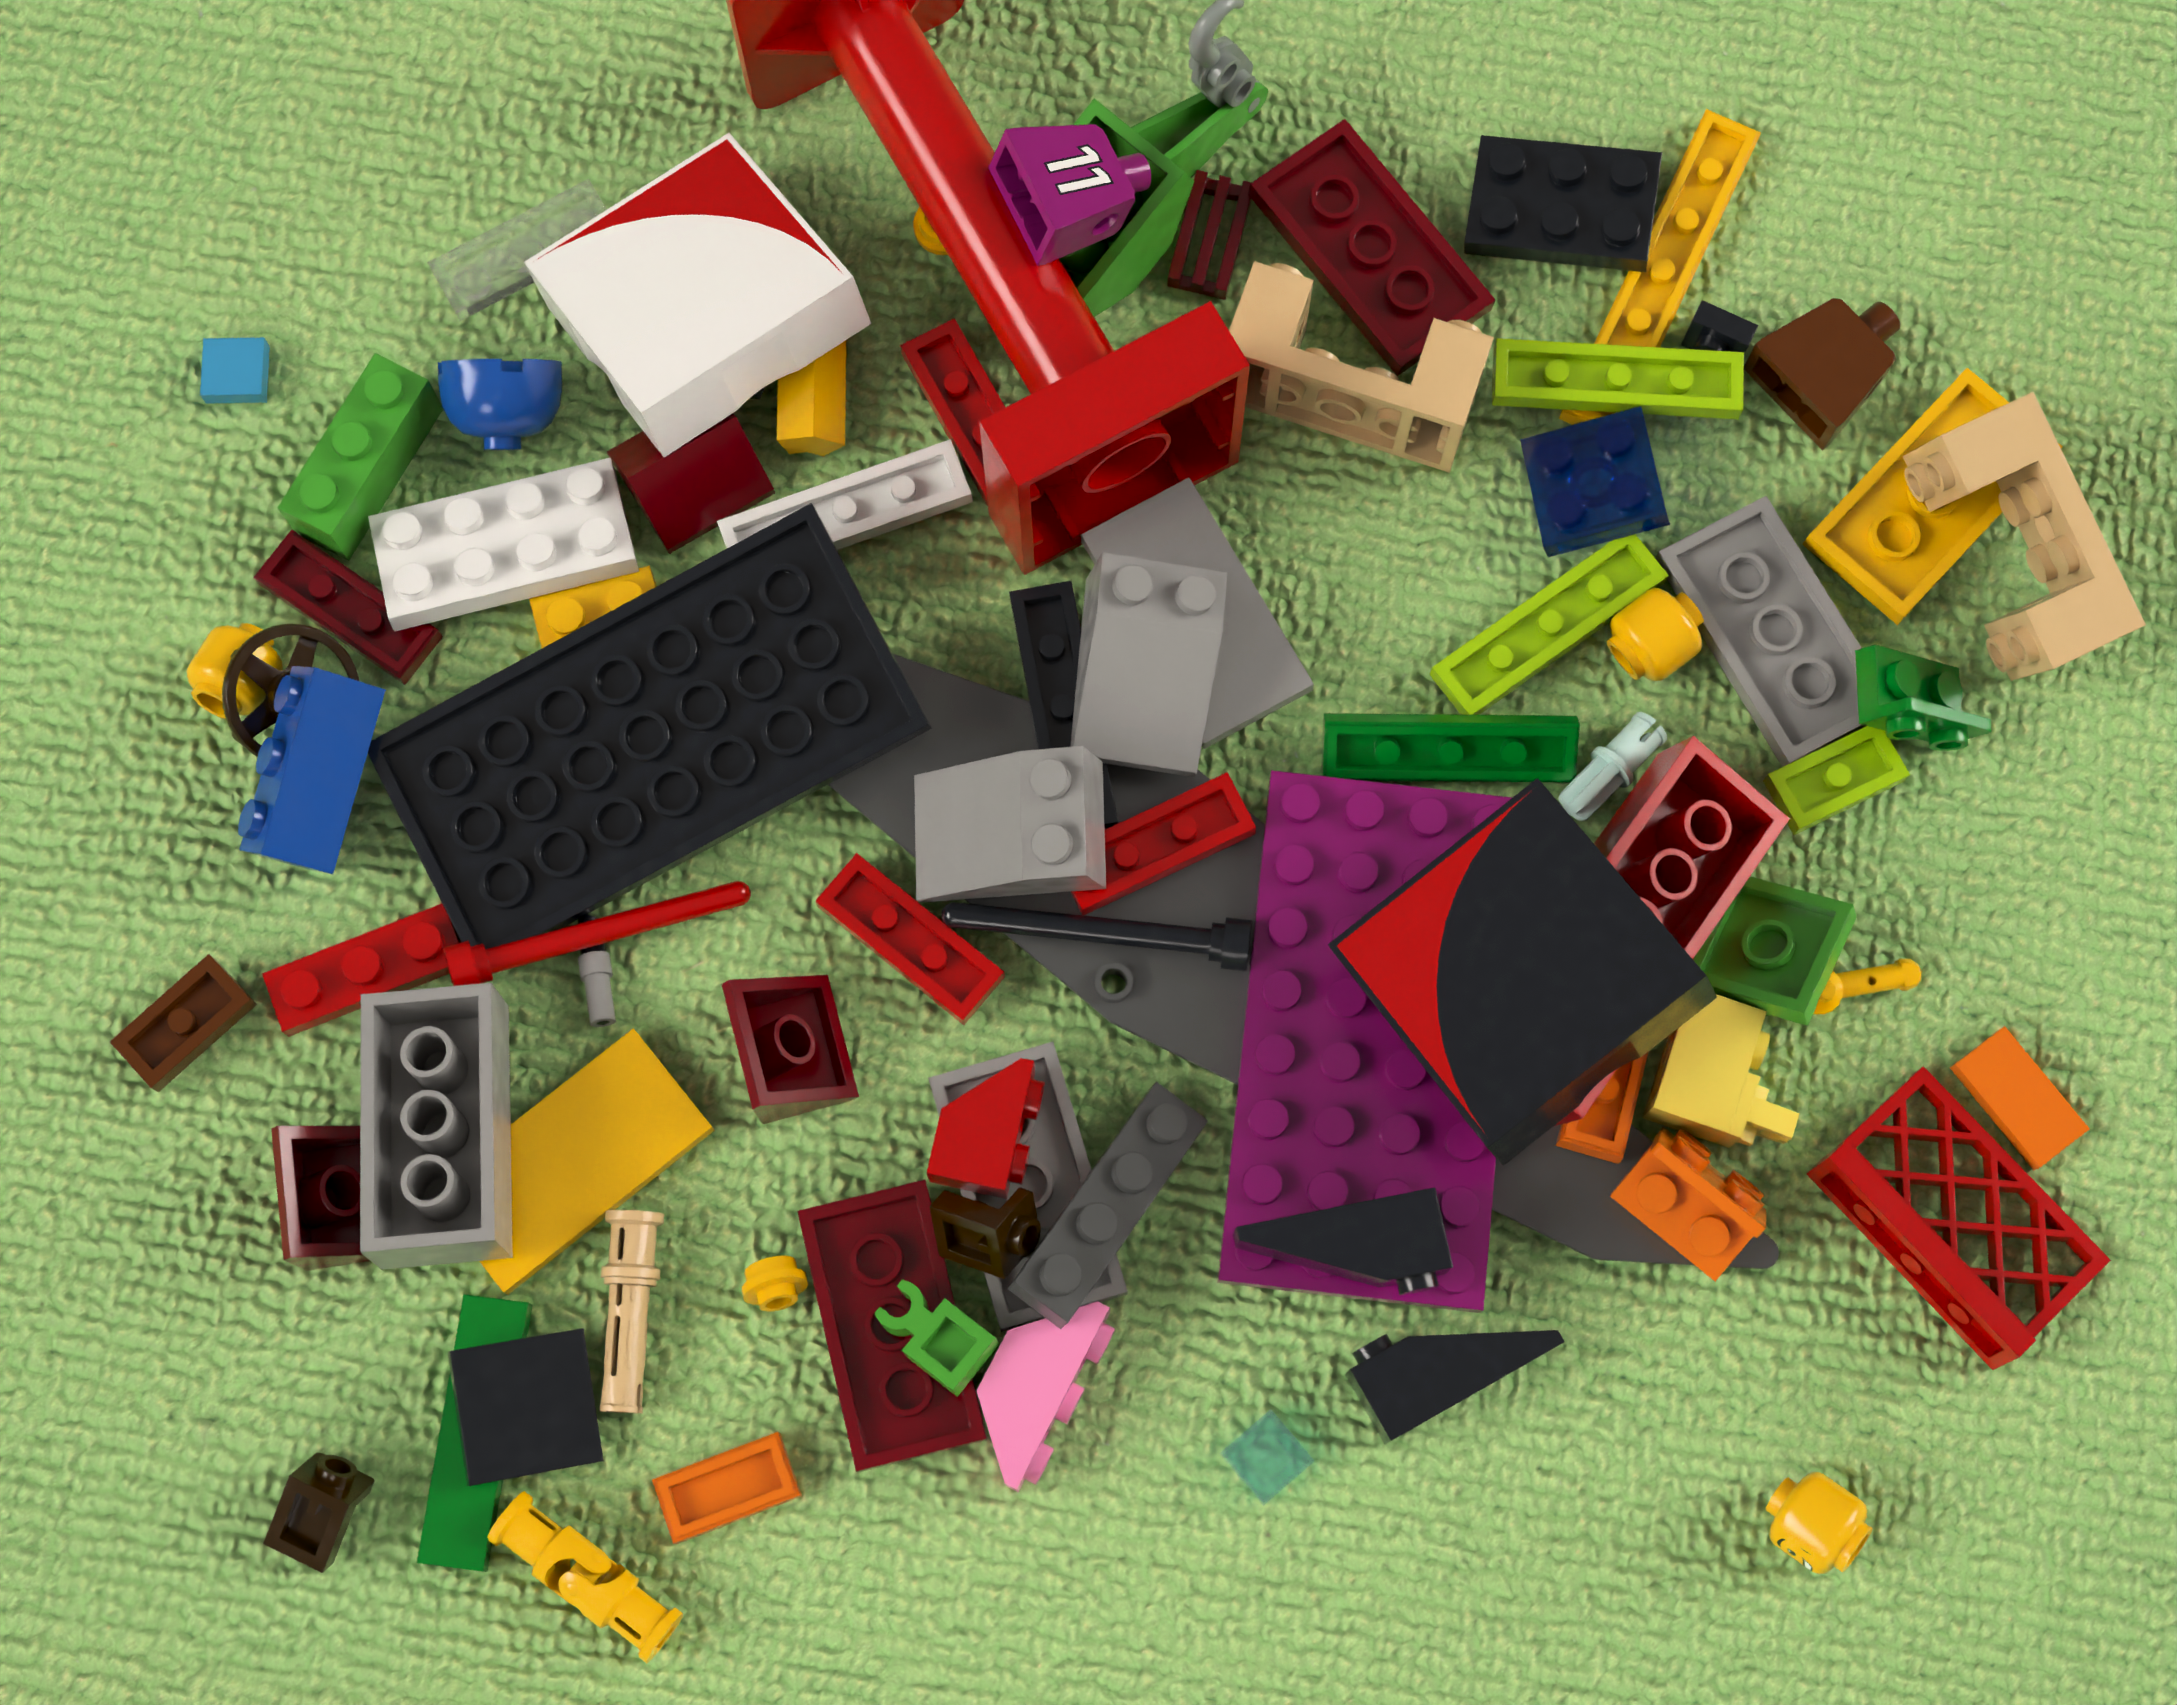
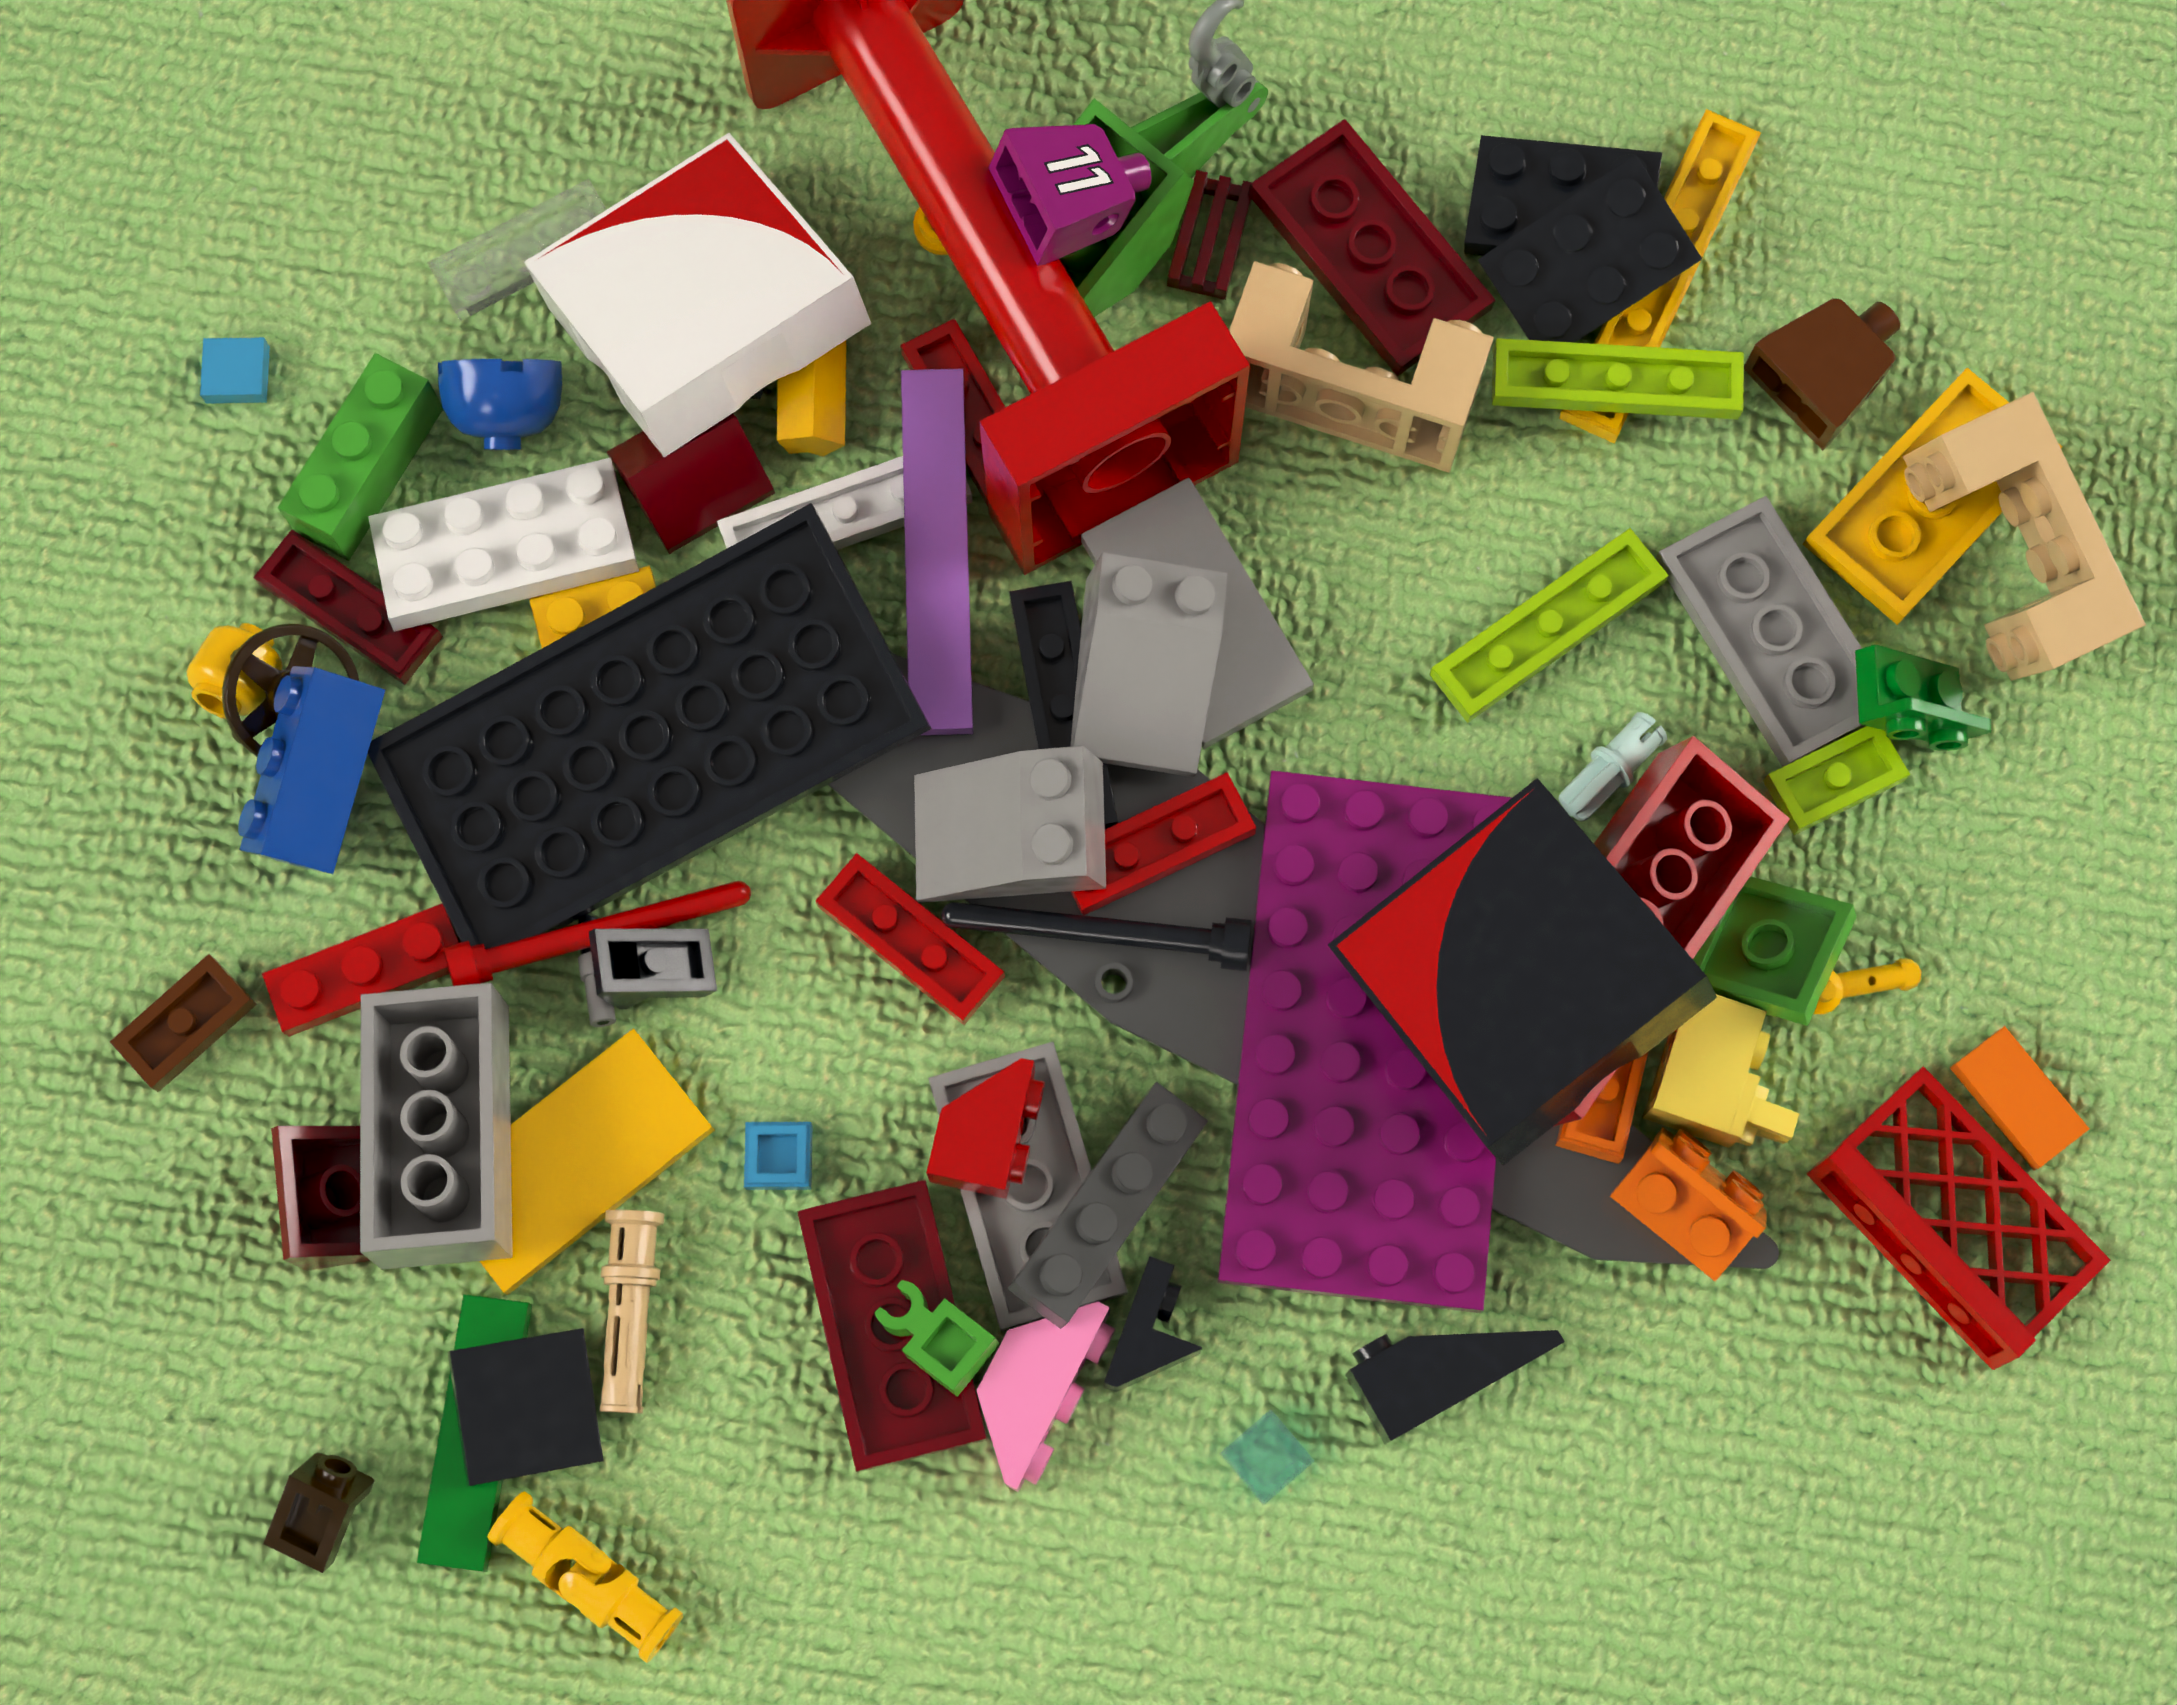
orange tile [652,1432,802,1544] -> none
dark red slope [721,975,859,1124] -> none
yellow plate [741,1255,808,1312] -> none
dark brown bracket [929,1187,1041,1279] -> none
black slope [1233,1187,1453,1295] -> none
green tile [1321,713,1580,783] -> none
clear blue plate [1520,406,1670,557] -> none
yellow head [1606,588,1704,681] -> none
black plate [1681,300,1759,354] -> none
yellow head [1765,1472,1873,1574] -> none
none -> slope [589,928,717,1009]
none -> dark azure tile [744,1122,813,1190]
none -> medium lavender tile [901,368,973,735]
none -> black slope [1104,1256,1202,1392]
none -> black plate [1478,154,1702,343]

